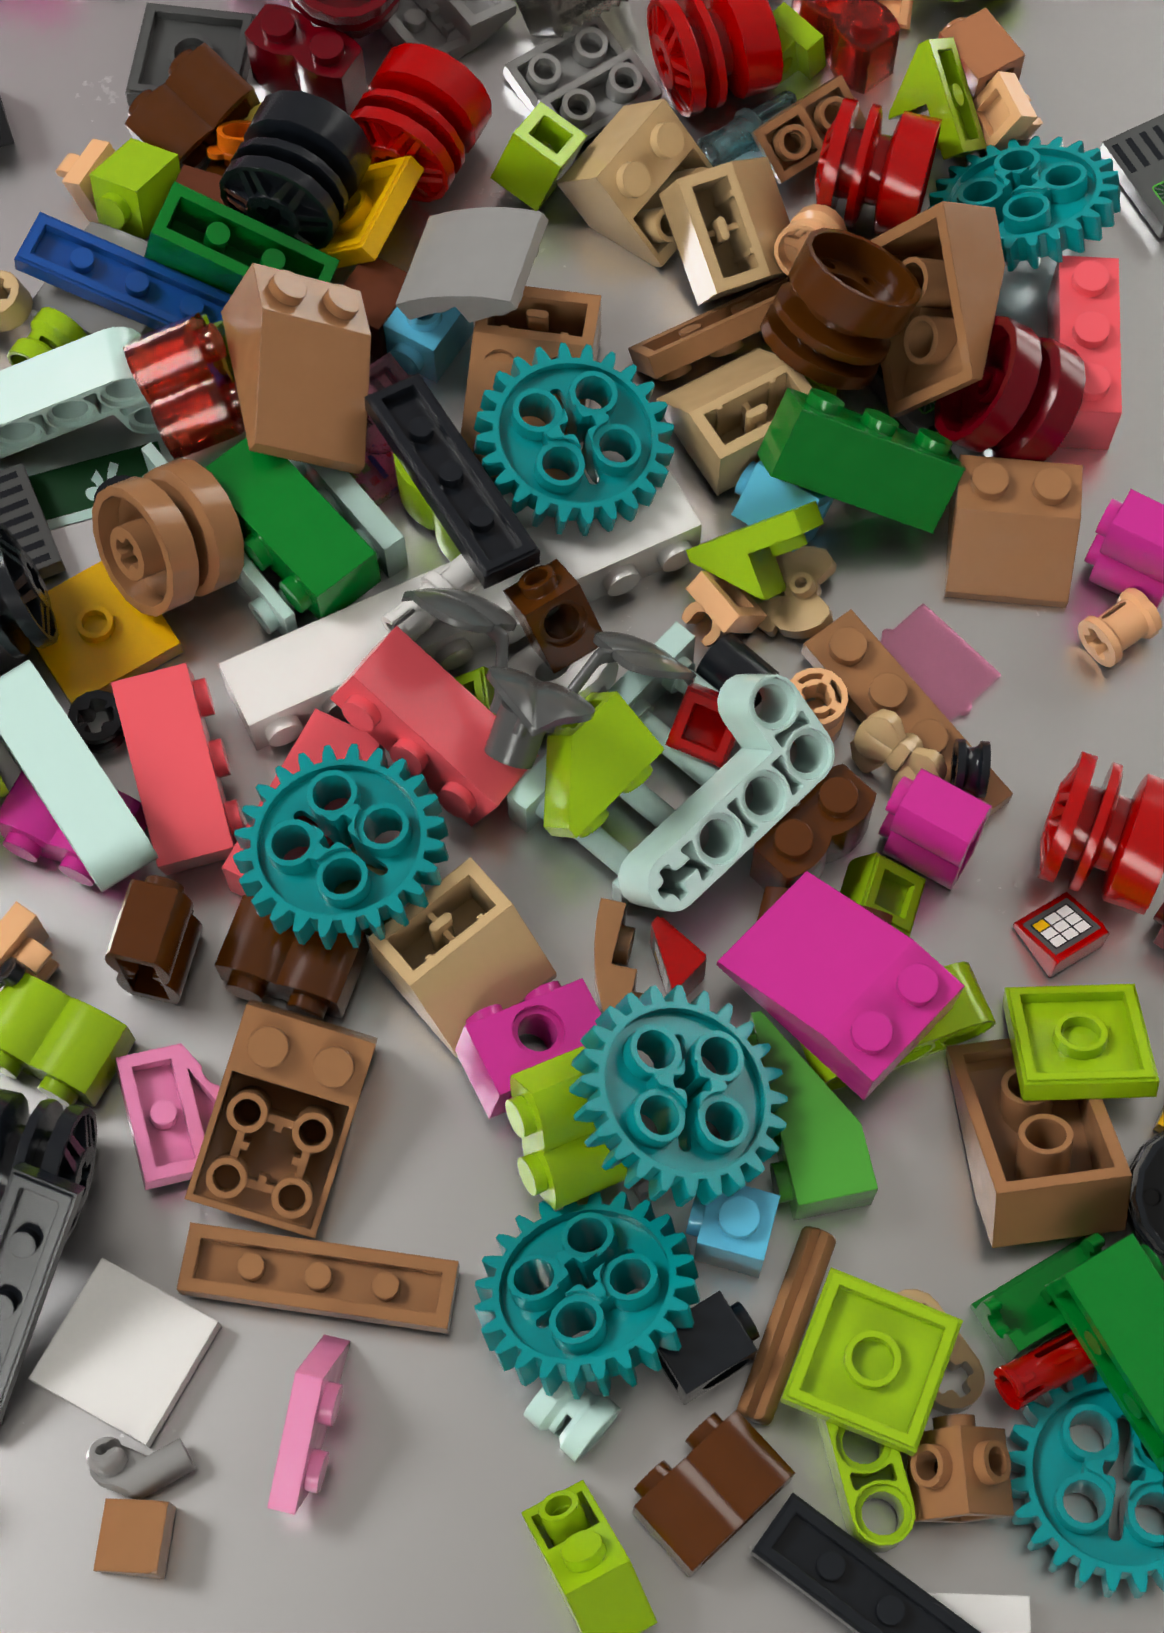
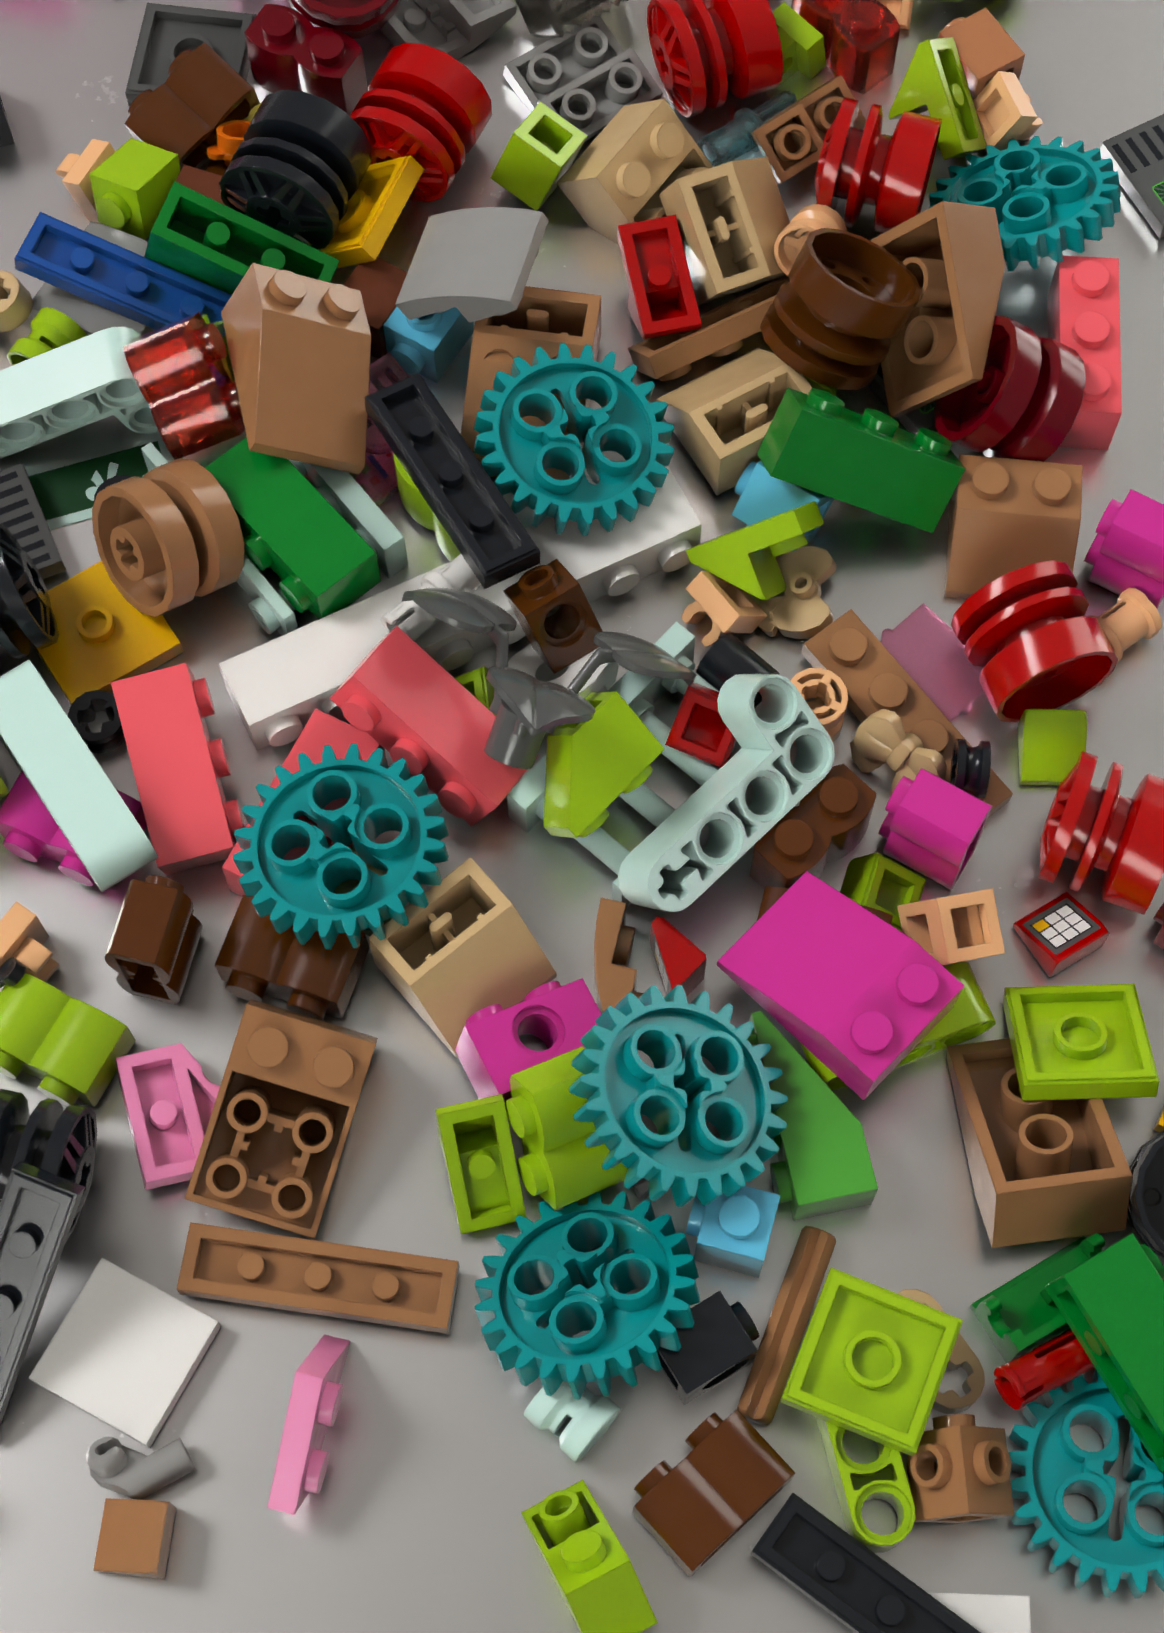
none -> lime slope [435,1094,527,1234]
none -> red slope [617,215,702,339]
none -> light nougat brick [897,888,1005,965]
none -> red wheel [951,560,1118,722]
none -> lime slope [1017,709,1087,785]

